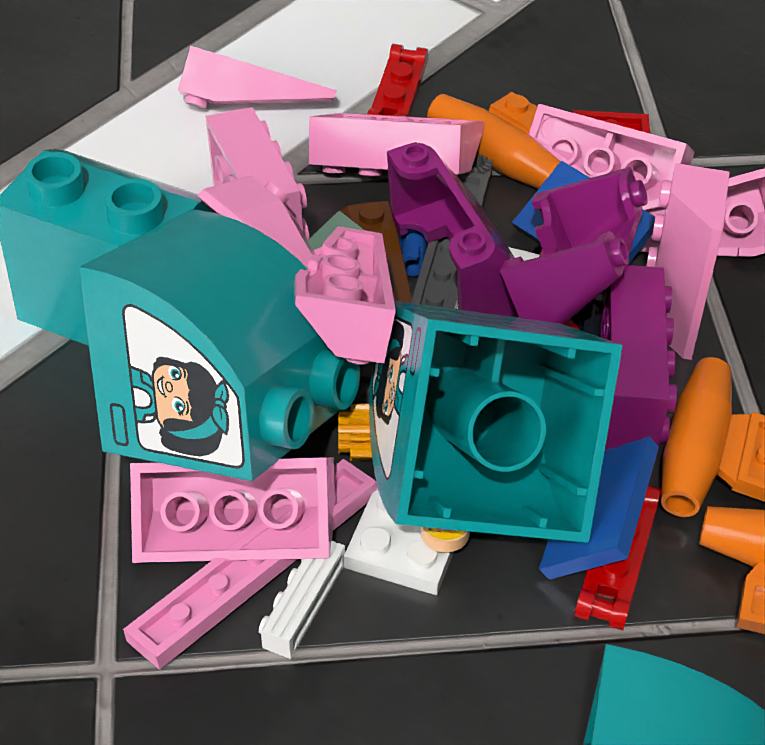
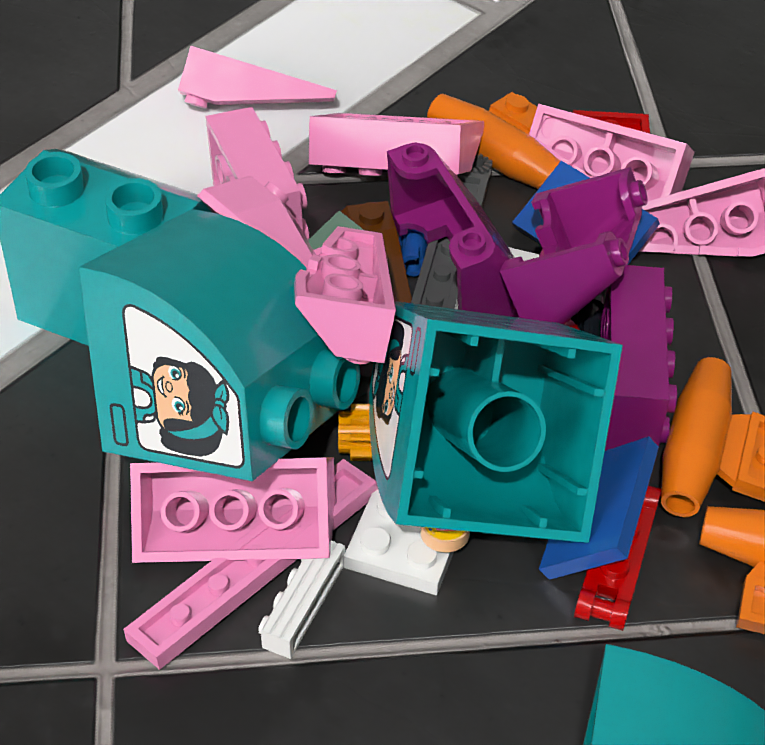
red plate [367,44,428,117] -> none
bright pink slope [646,163,730,360] -> none

